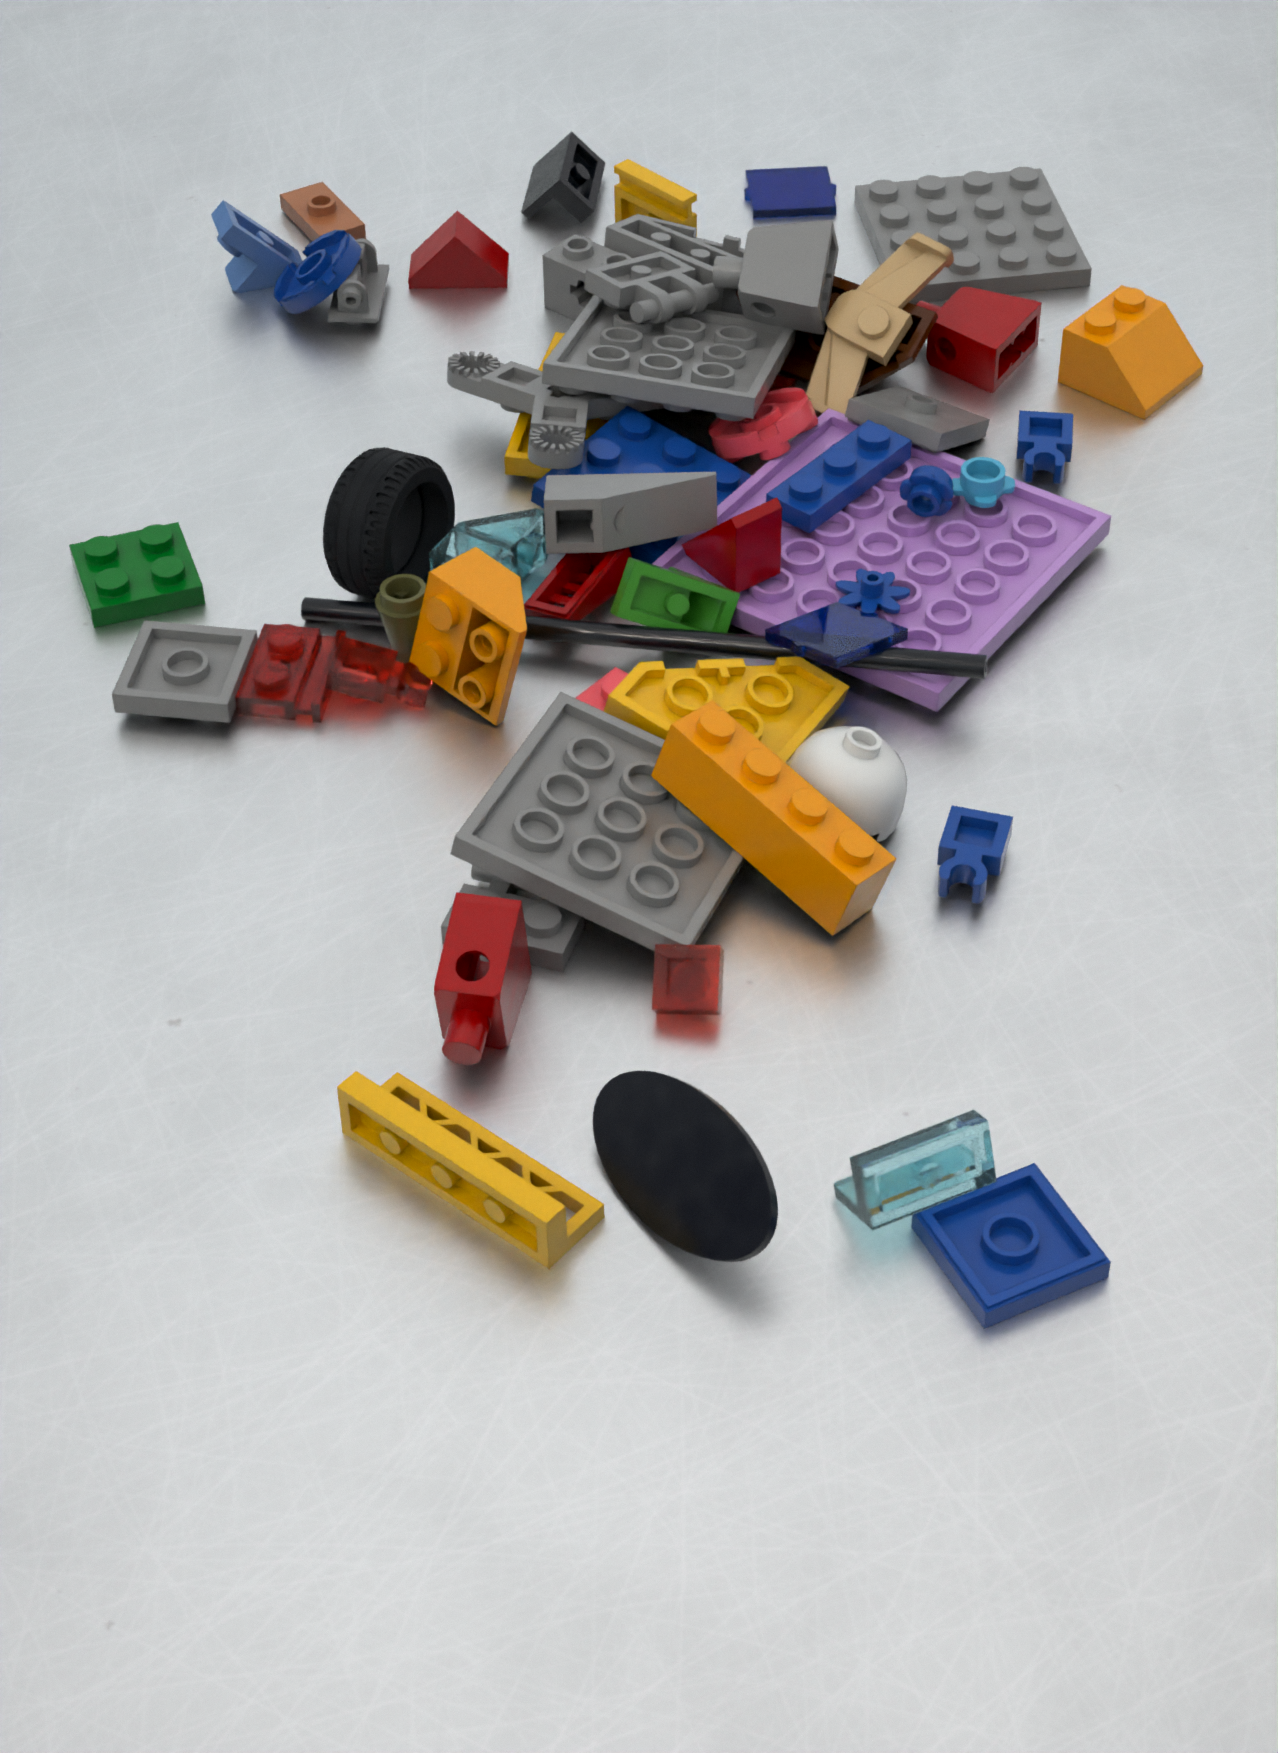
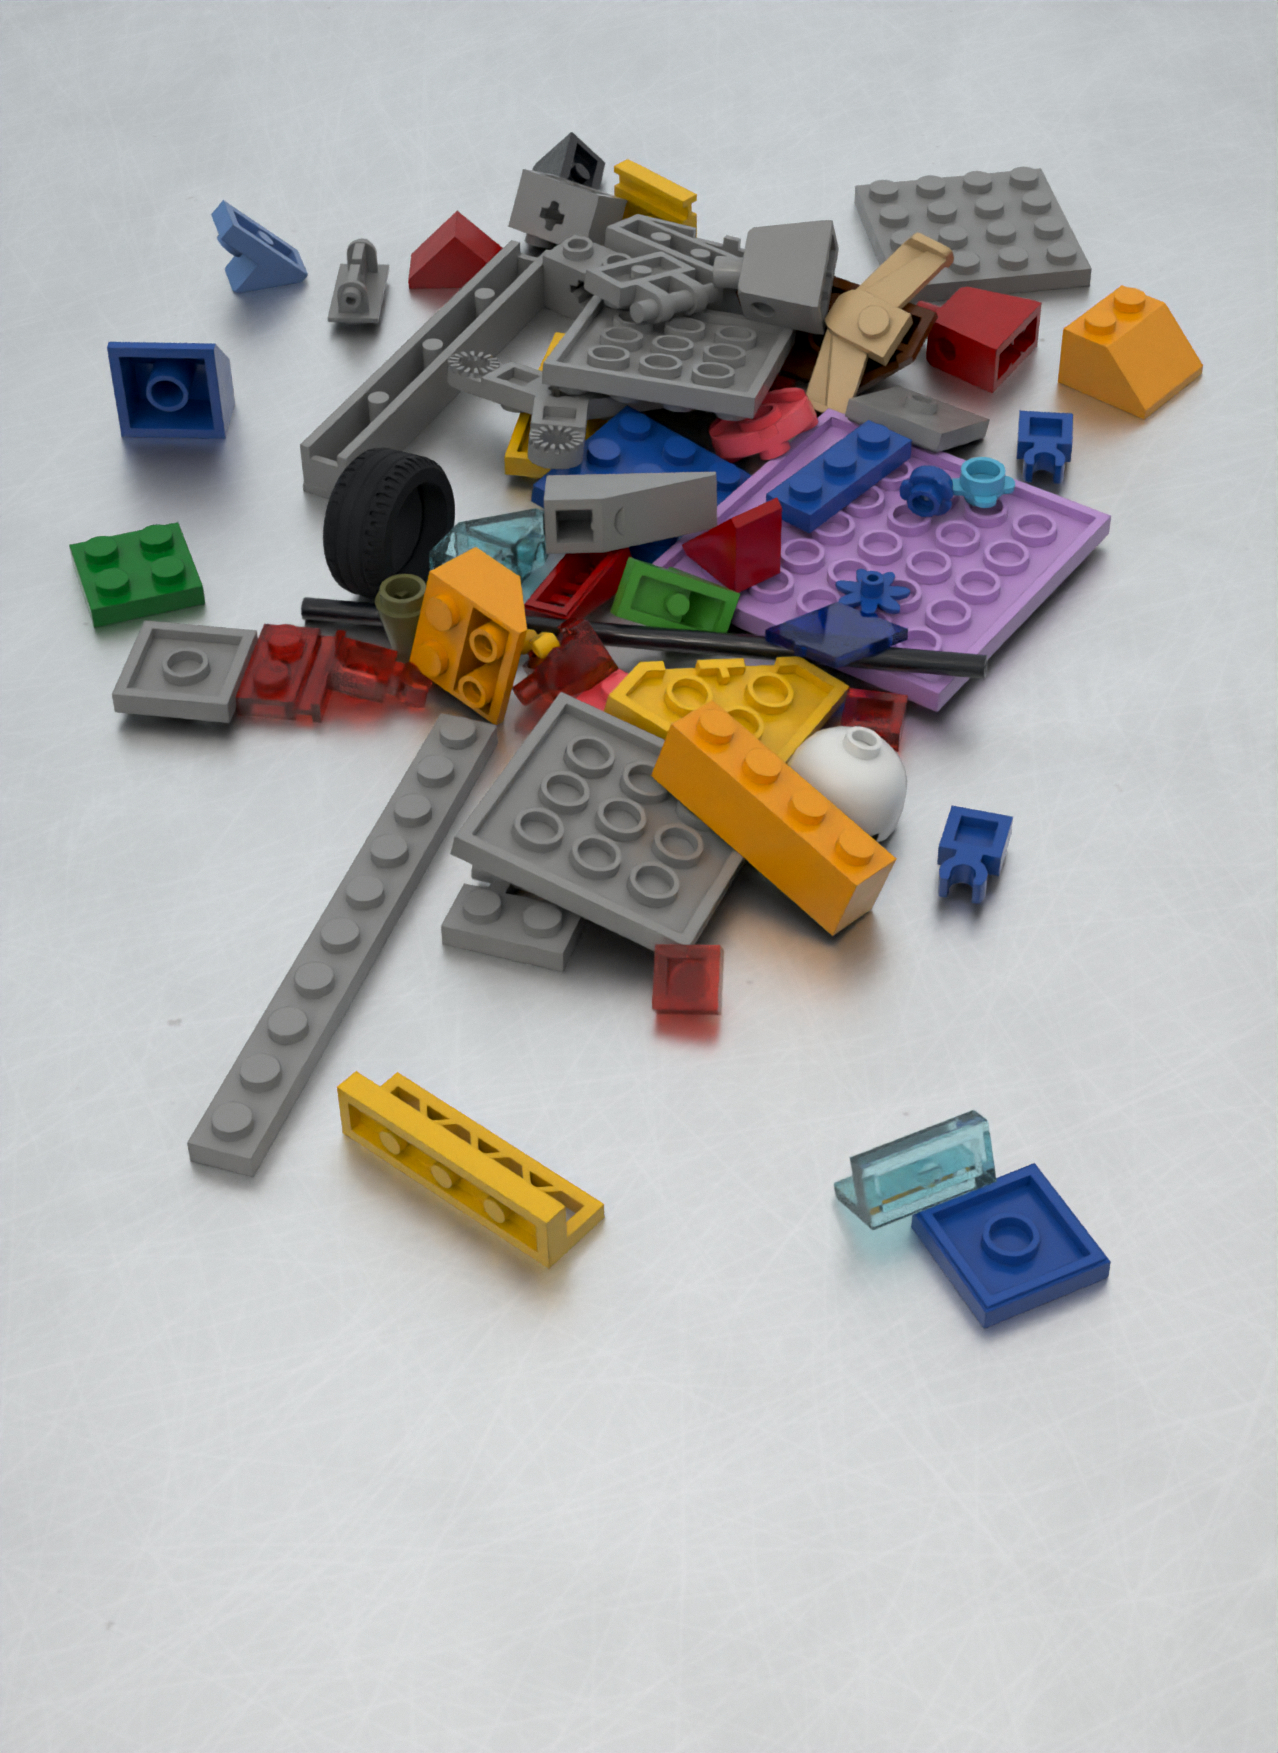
blue tile [274,230,362,314] -> none
nougat plate [280,182,366,241] -> none
red torso [434,892,532,1065] -> none
black shield [593,1071,778,1262] -> none
clear blue piece [744,166,837,219] -> none
none -> blue slope [107,342,235,439]
none -> light grey plate [187,713,498,1177]
none -> light grey tile [300,240,550,499]
none -> light grey brick [508,169,627,249]
none -> clear red piece [512,617,619,707]
none -> clear red plate [840,688,908,752]

